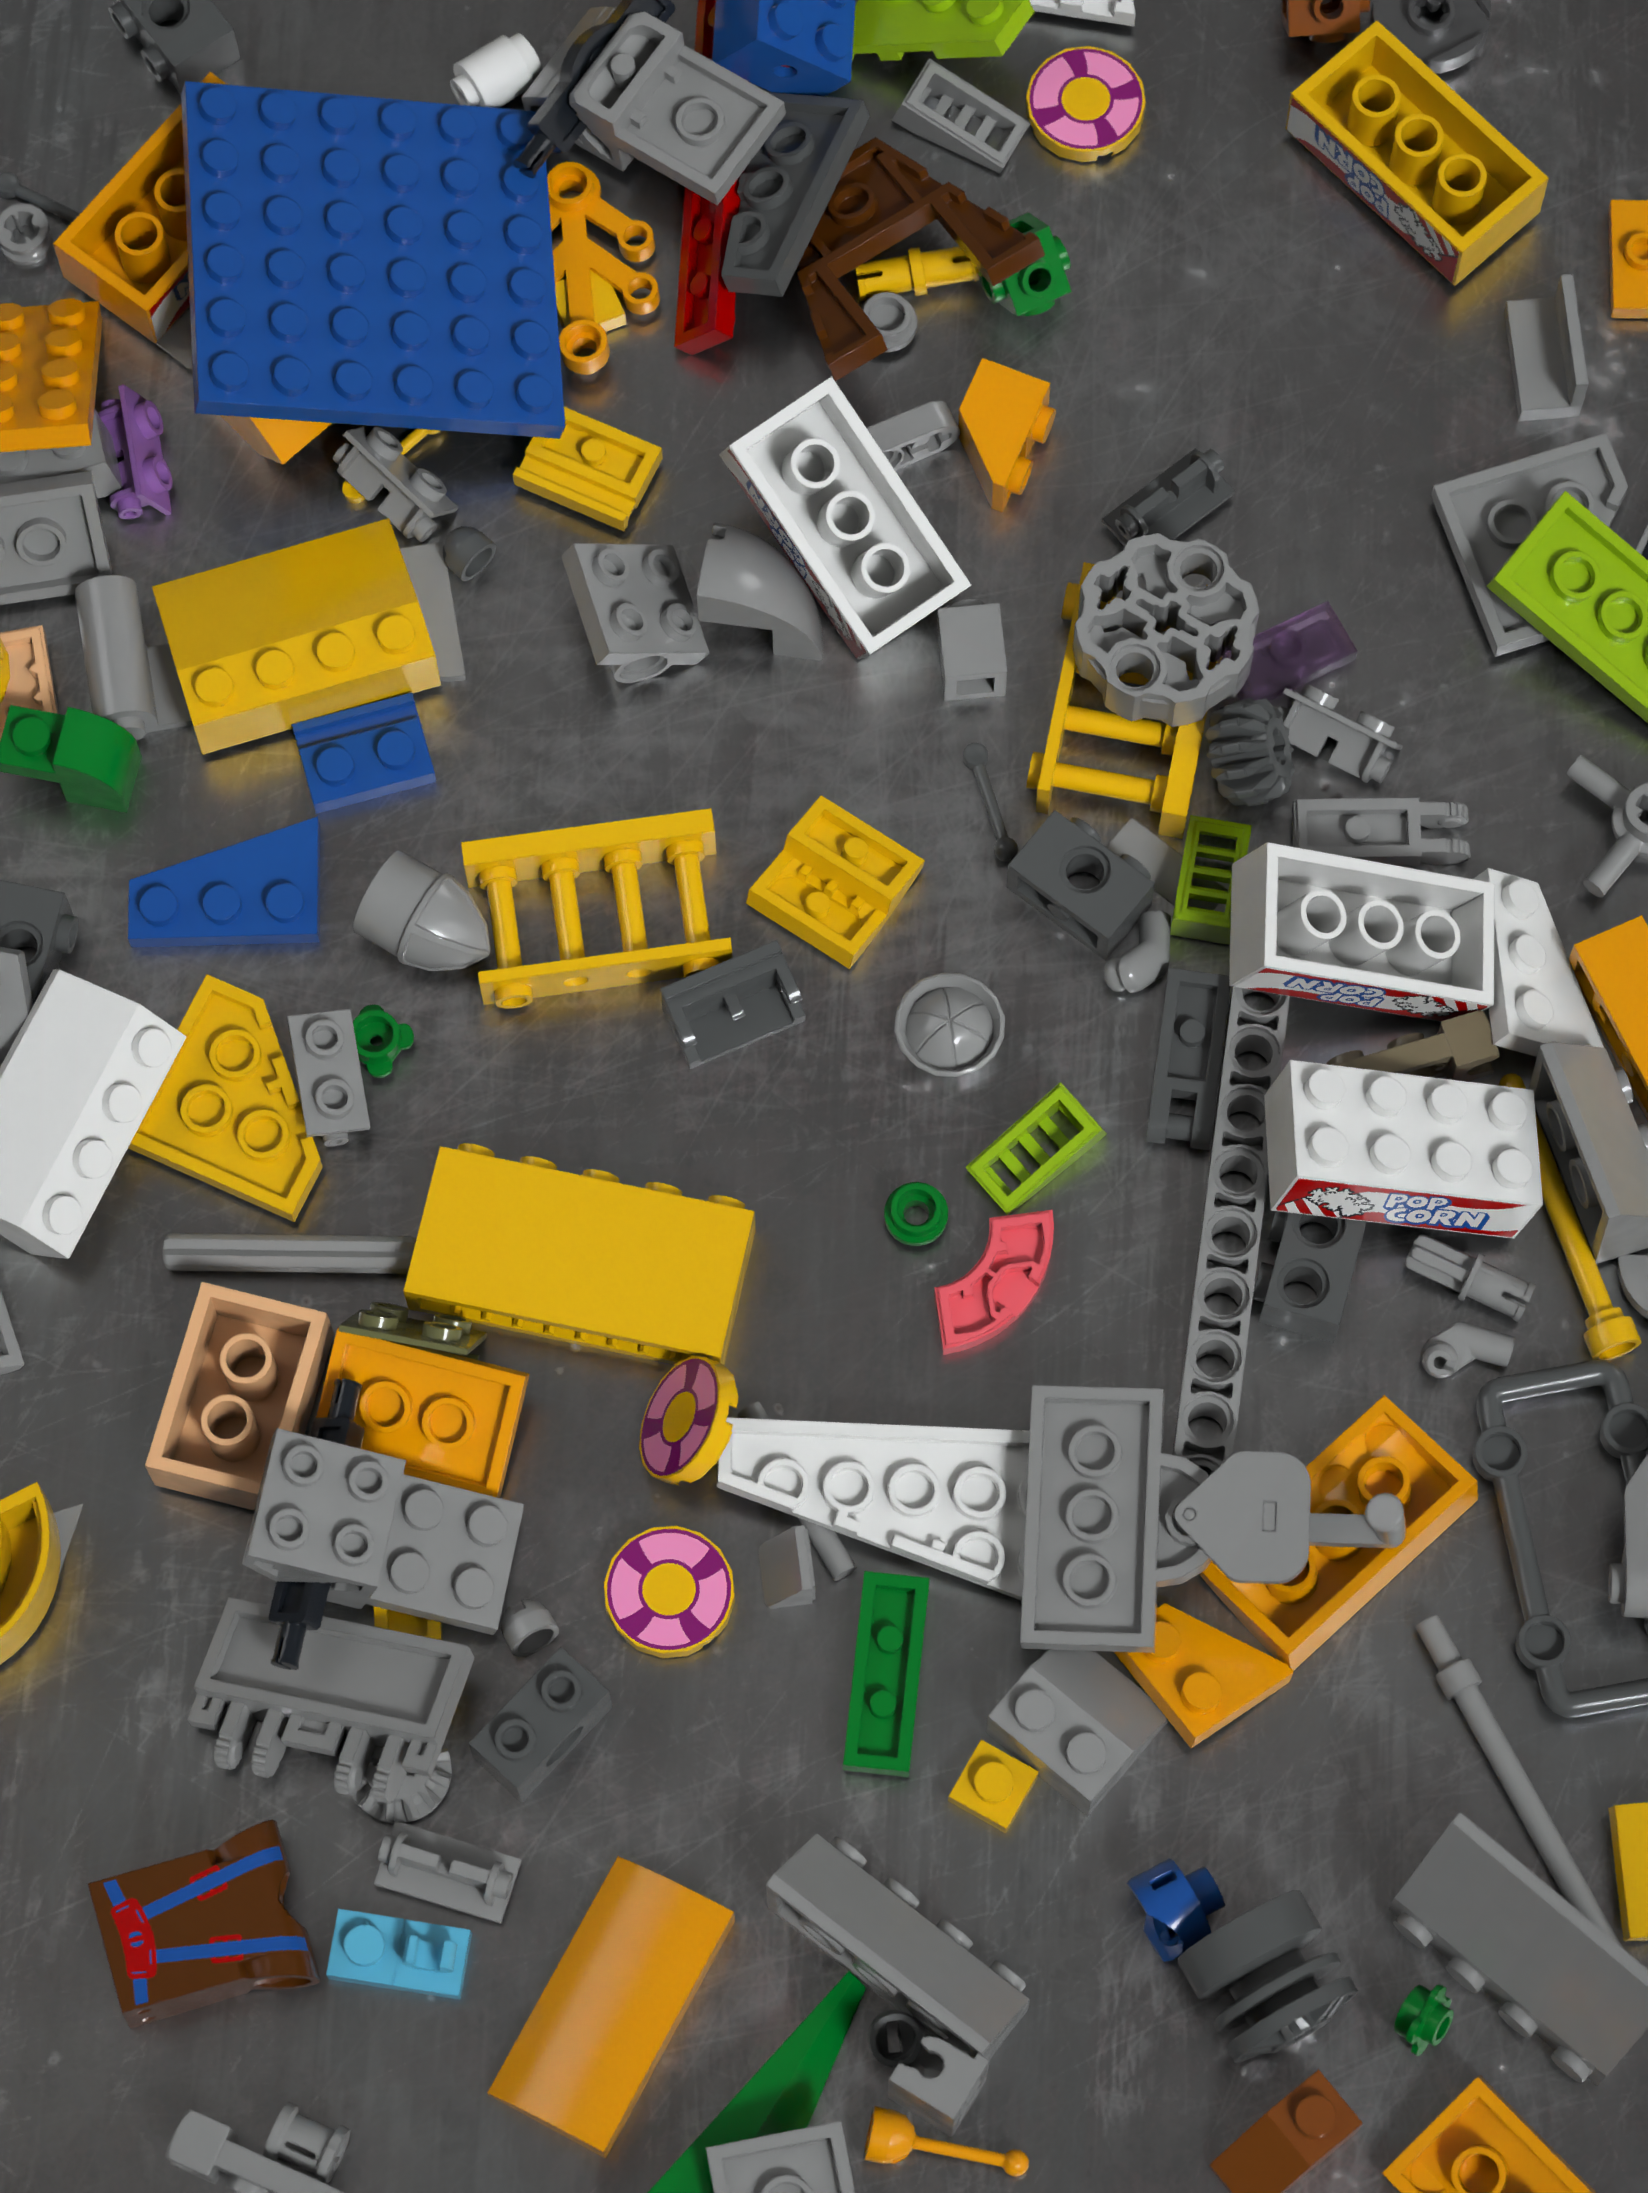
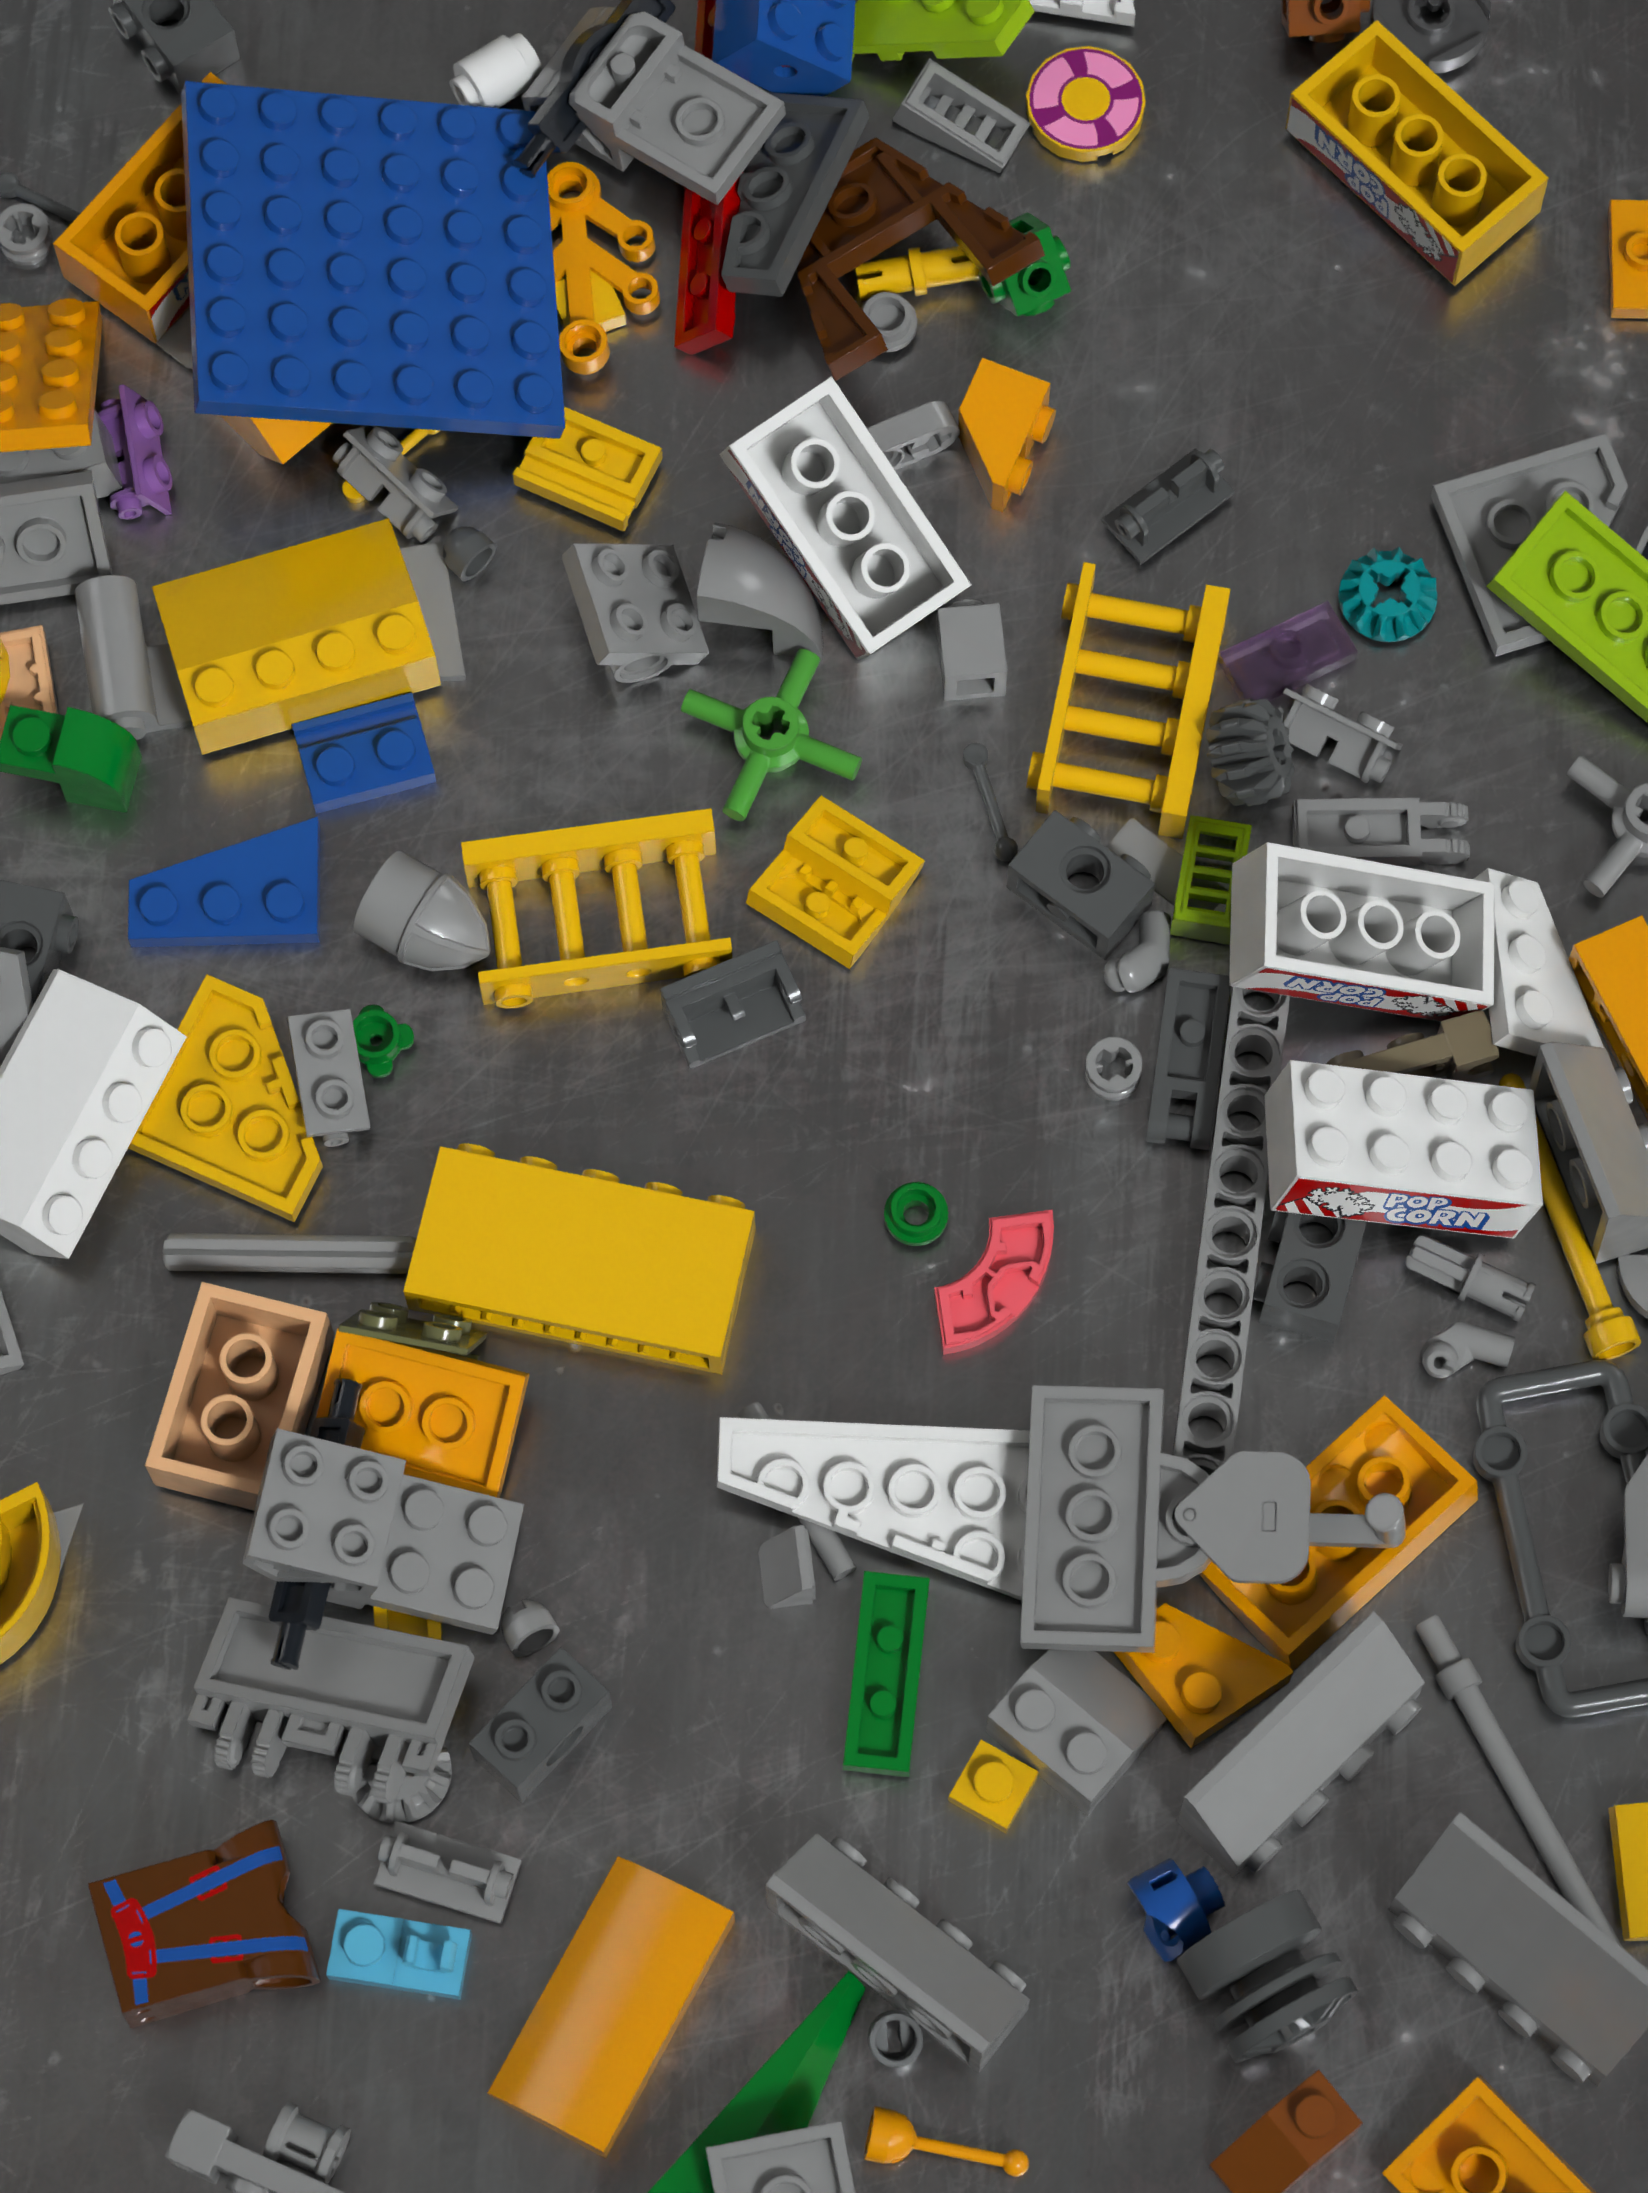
tile [604,1525,735,1658] -> none
tile [639,1356,738,1485] -> none
light grey hinge [888,2037,990,2138] -> none
light grey hat [894,972,1005,1077] -> none
lime slope [965,1082,1107,1215] -> none
light grey connector [1073,533,1259,727] -> none
green plate [1394,1984,1454,2056] -> none
light grey panel [1504,274,1589,421] -> none
none -> bright green bar [681,649,862,821]
none -> light grey bush [1085,1037,1143,1101]
none -> light grey slope [1177,1611,1425,1879]
none -> teal gear [1338,547,1438,642]

